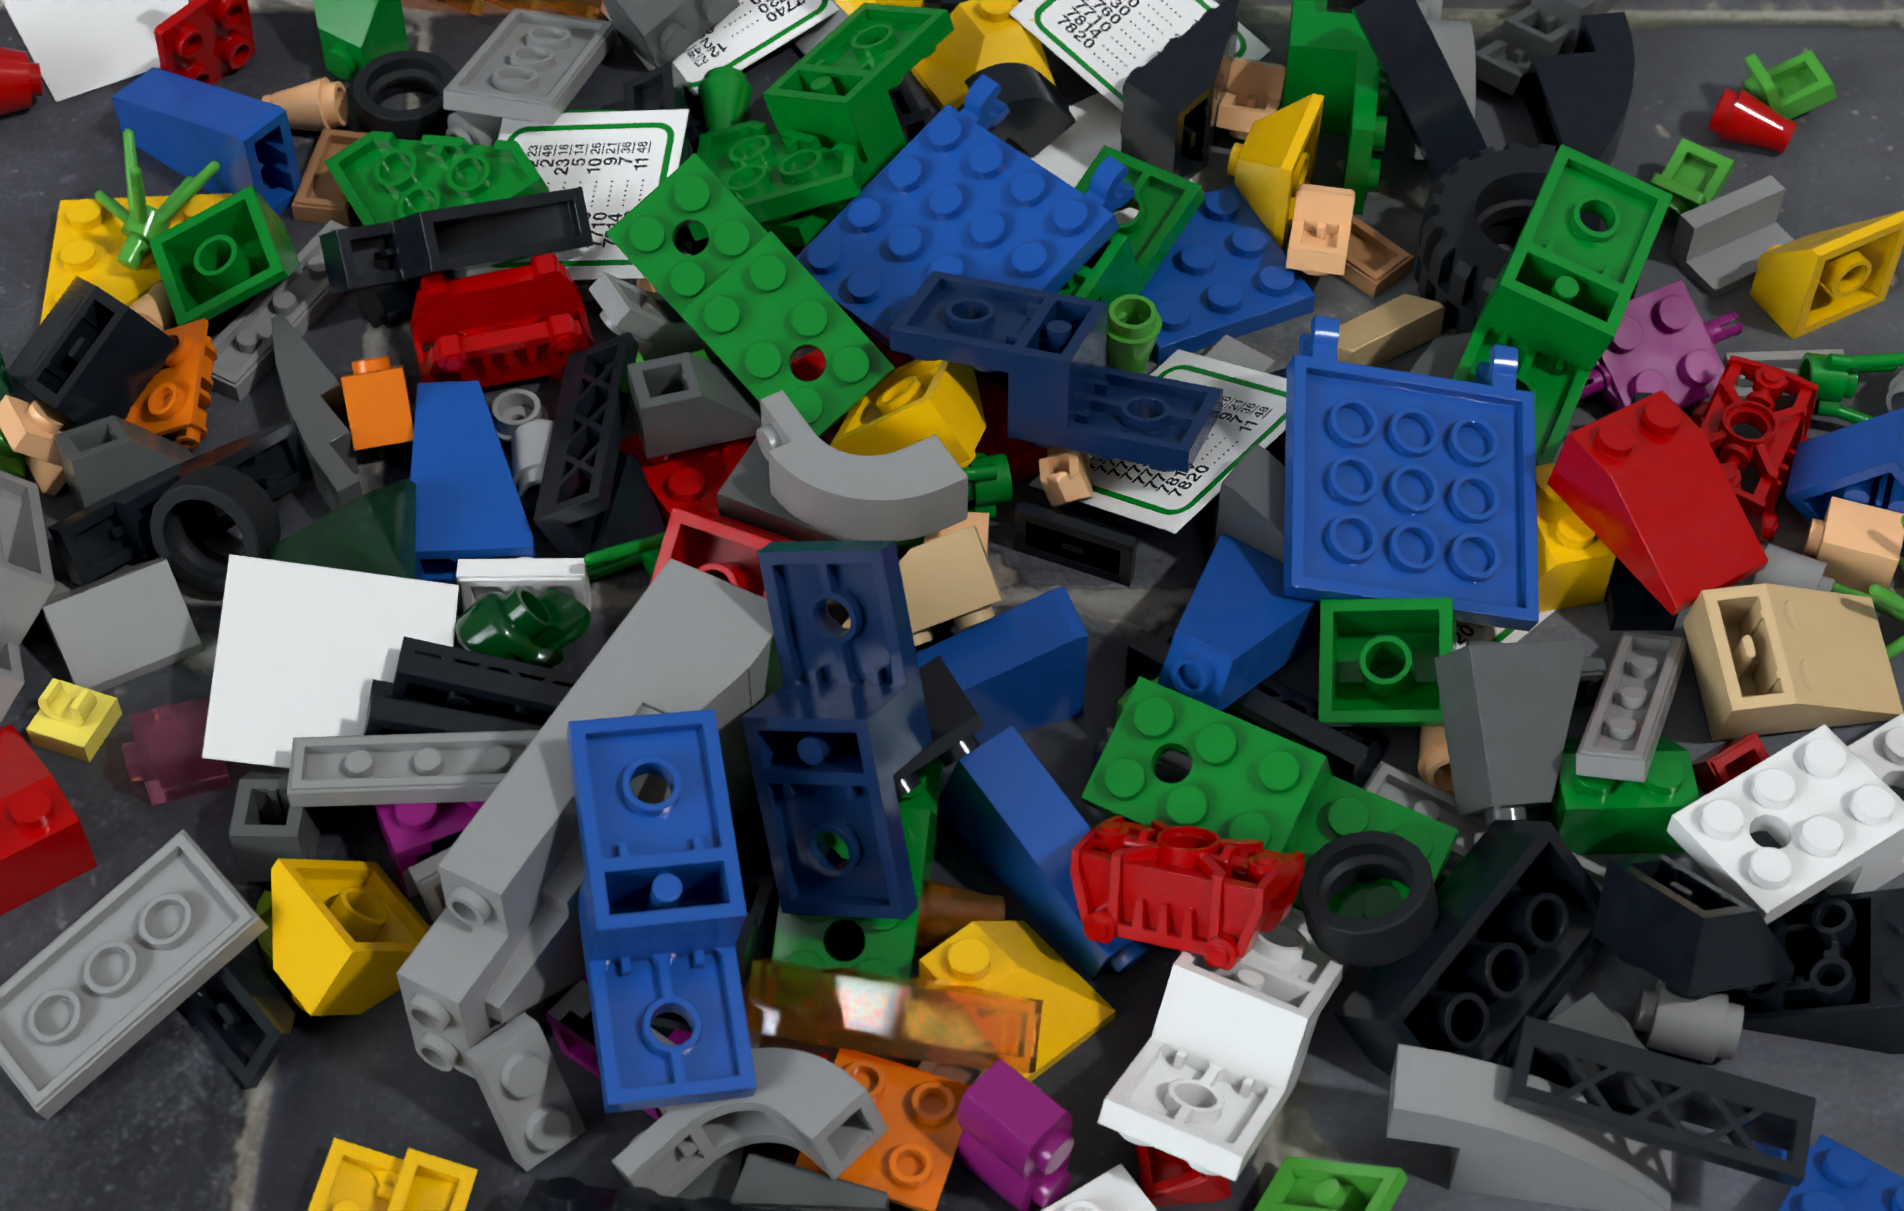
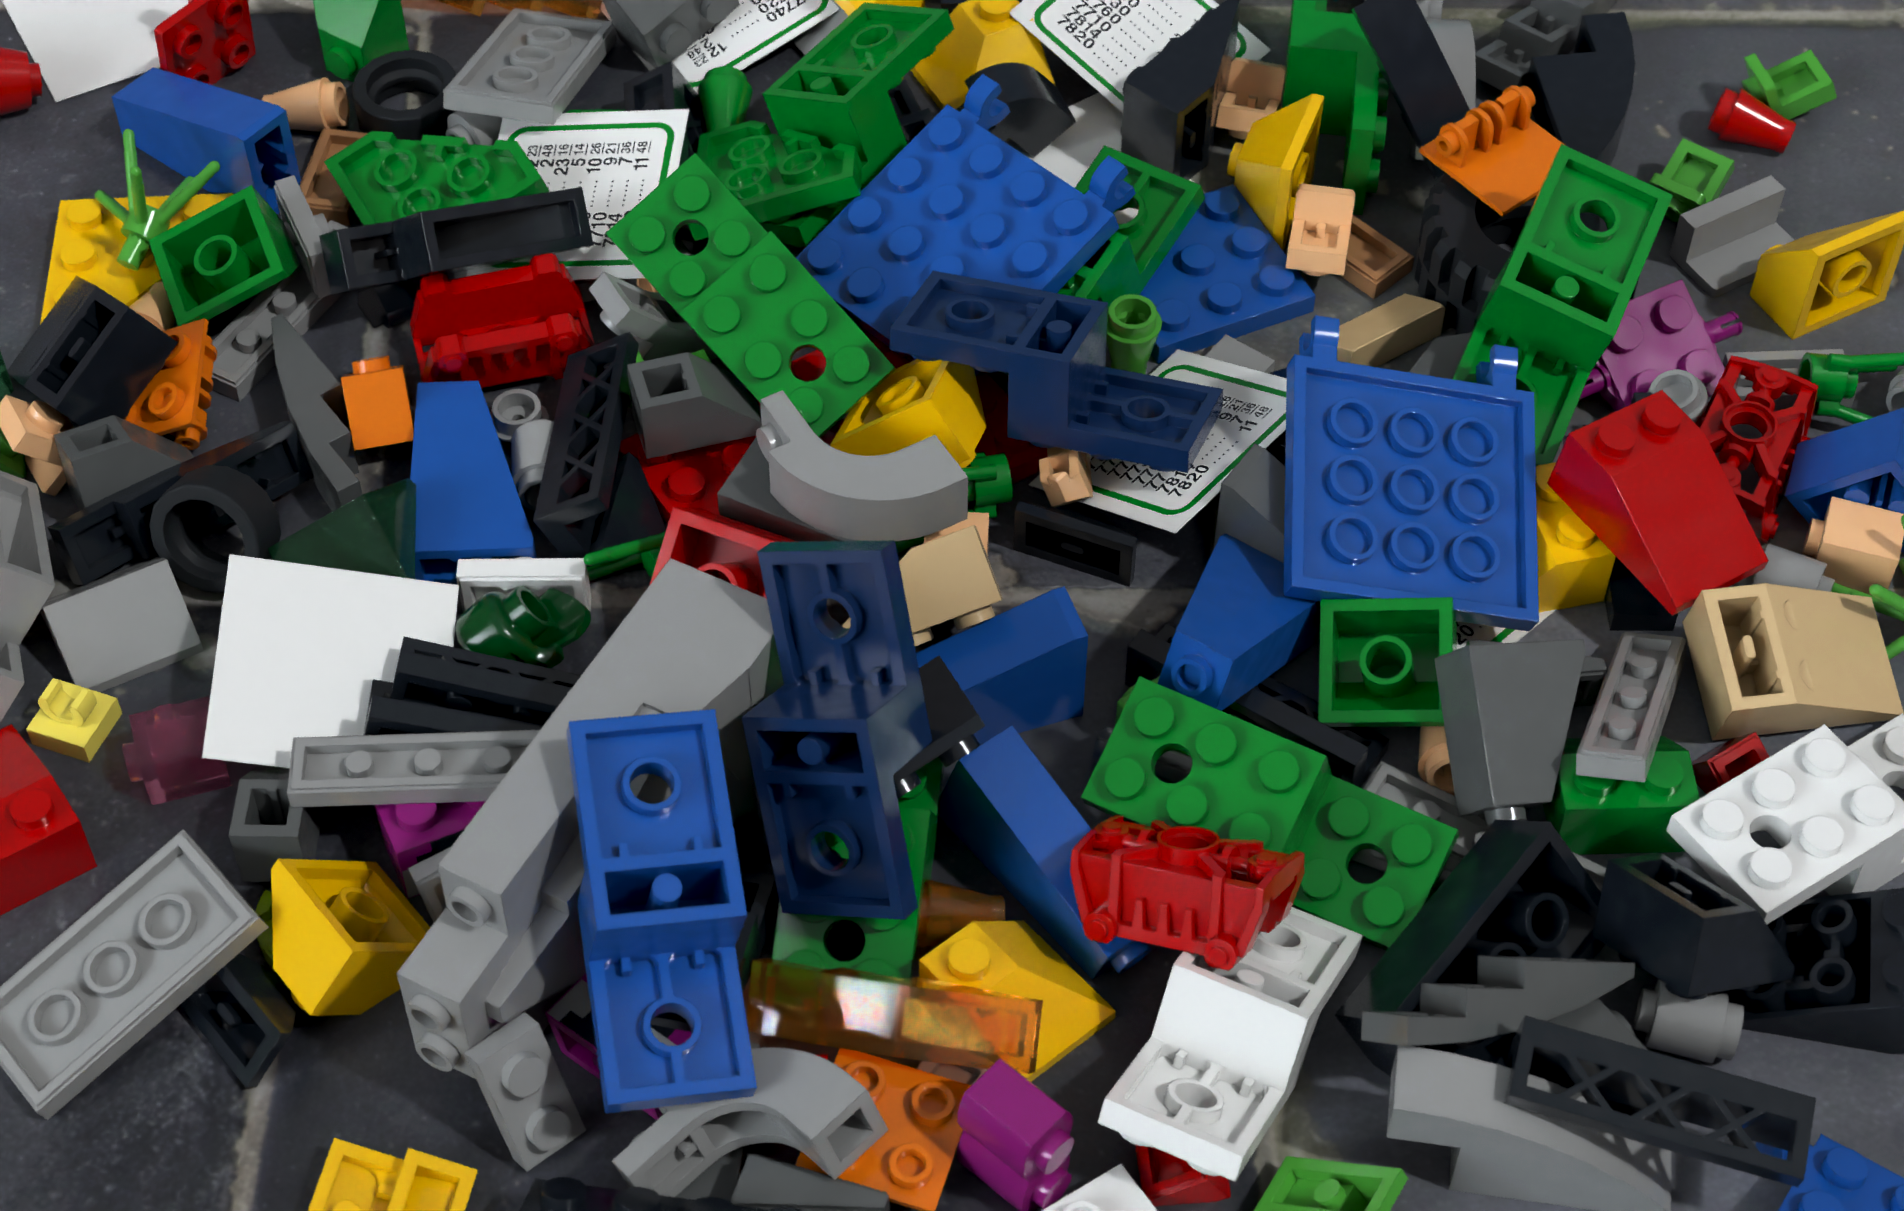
black tyre [1299,830,1438,967] -> none
none -> light grey plate [273,175,331,298]
none -> dark grey slope [1361,956,1635,1046]
none -> orange hinge [1419,85,1566,216]
none -> light grey plate [1647,369,1709,423]

